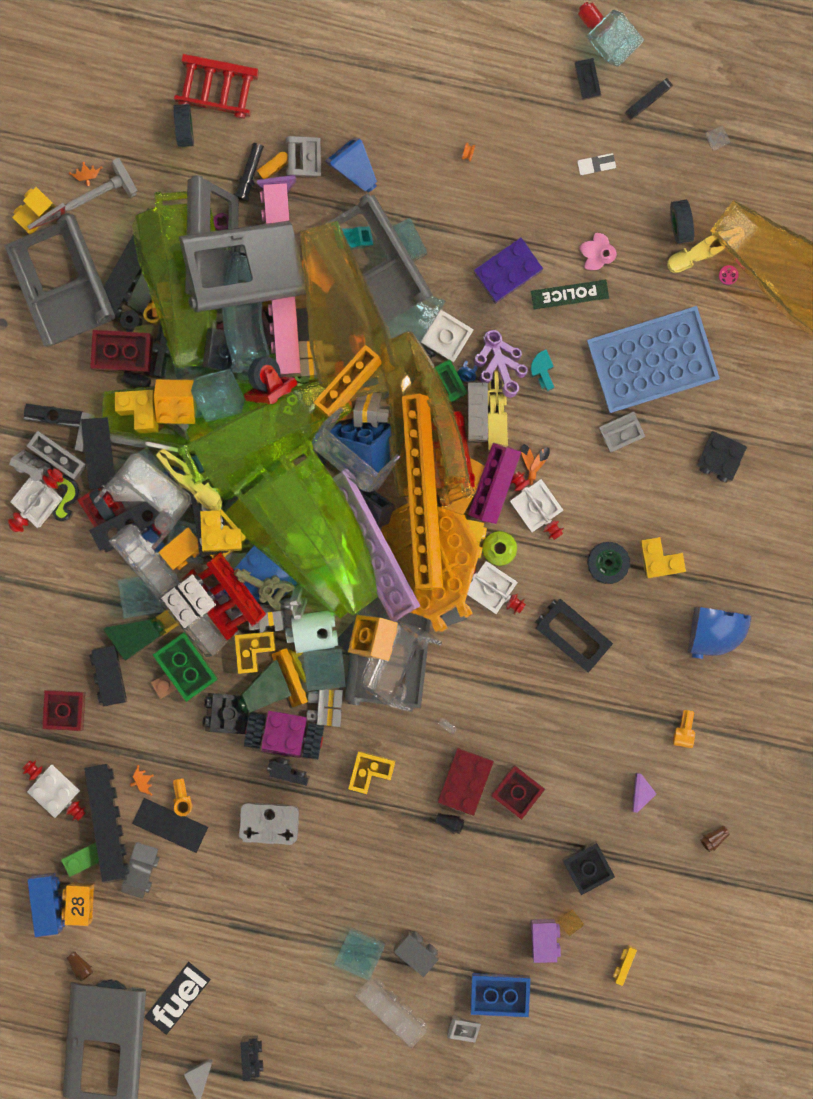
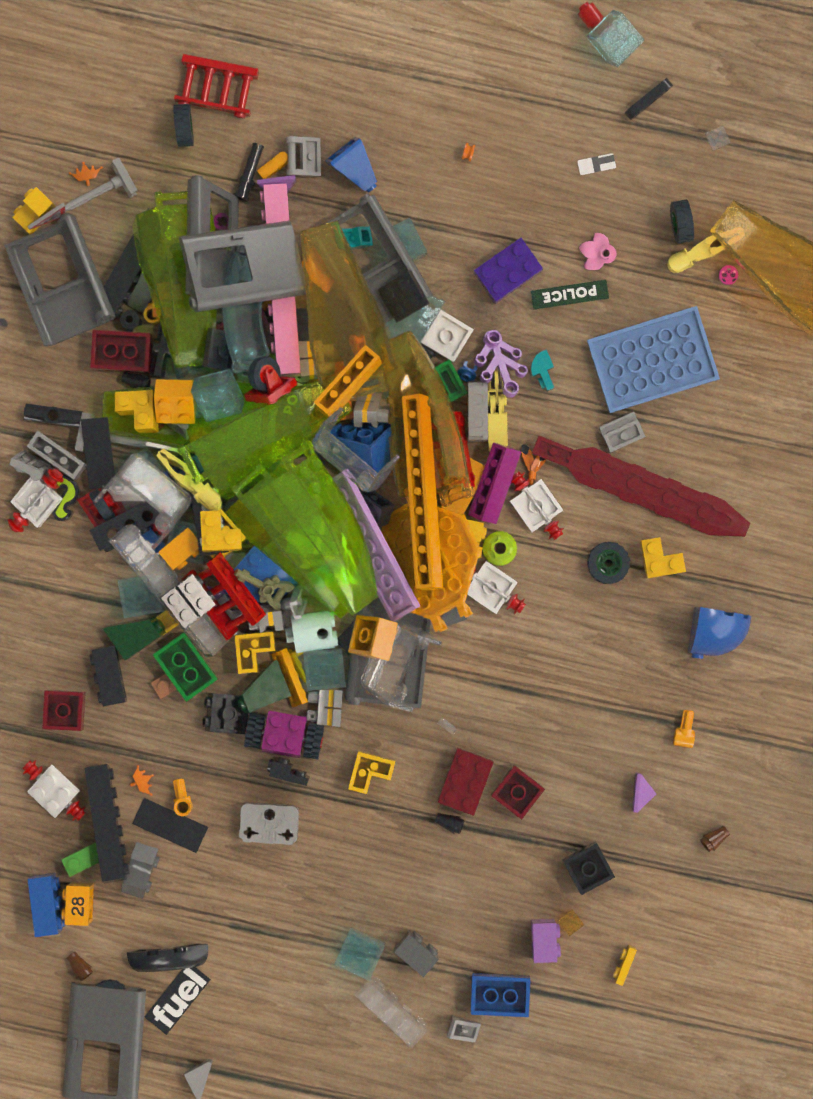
black plate [240,1035,264,1081] -> none
black piece [535,599,613,673] -> none
black plate [574,58,601,100] -> none
black plate [696,431,747,483] -> none
none -> black brick [127,944,208,972]
none -> black plate [378,270,430,323]
none -> dark red plate [531,436,751,537]

